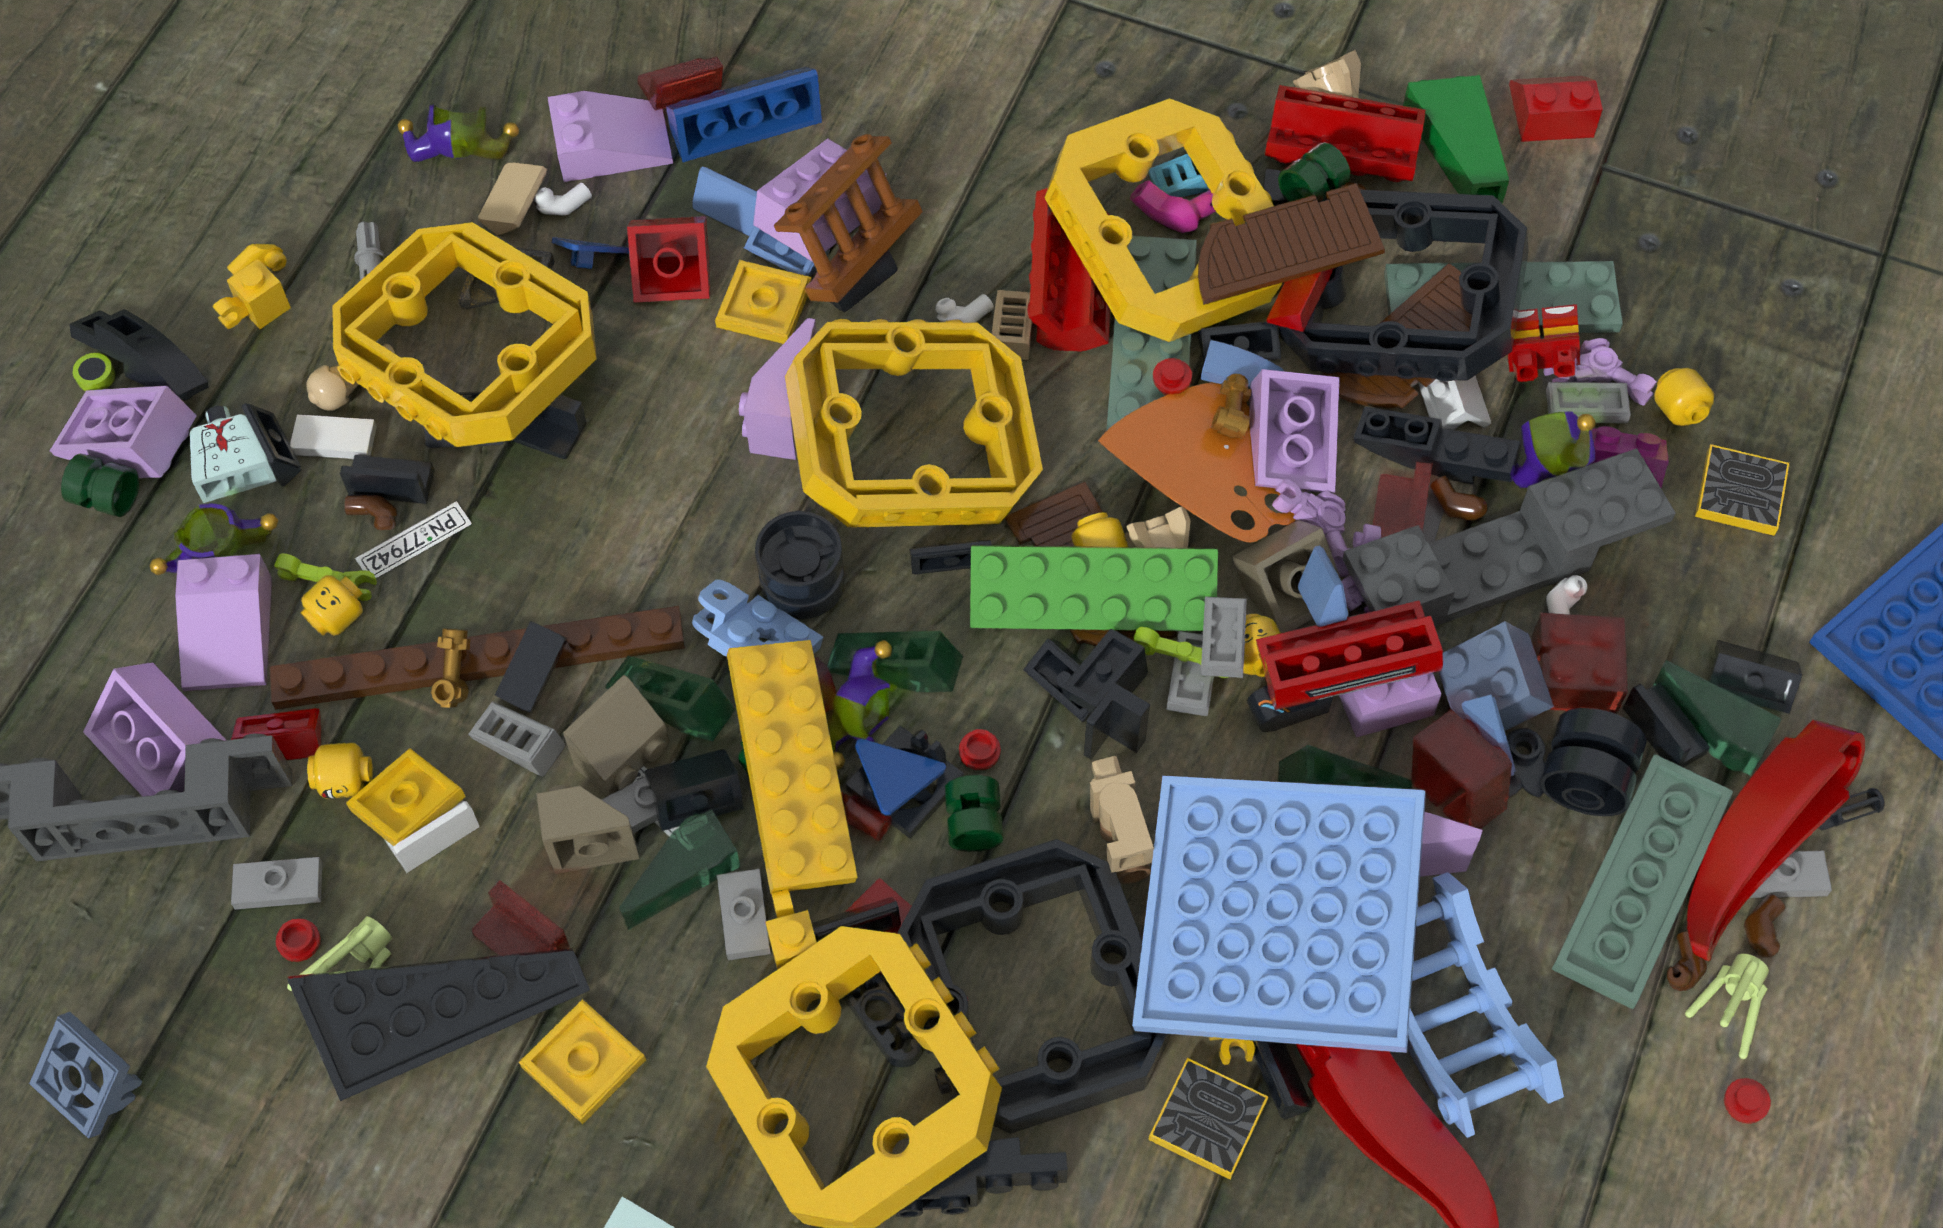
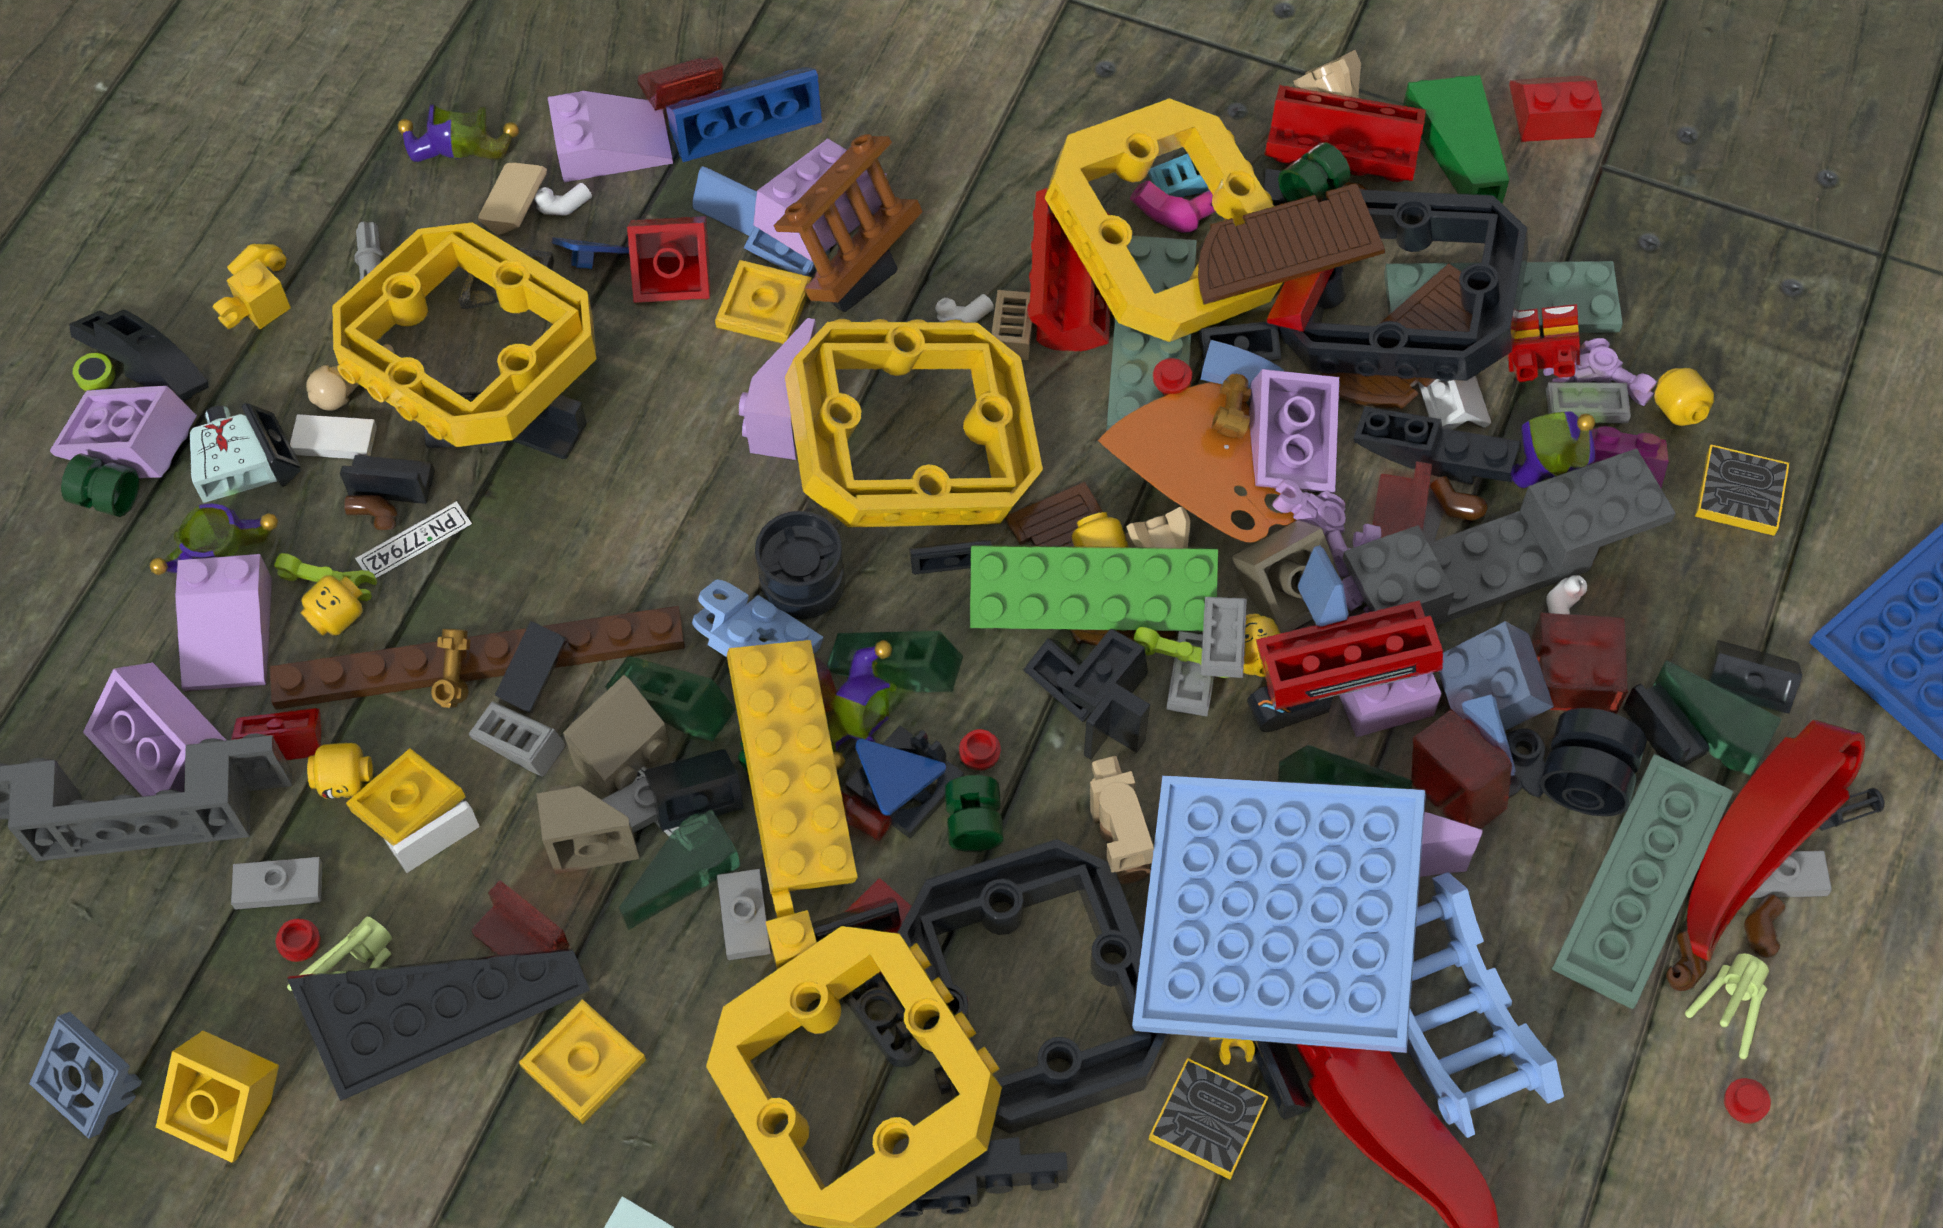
none -> yellow slope [156,1031,279,1163]

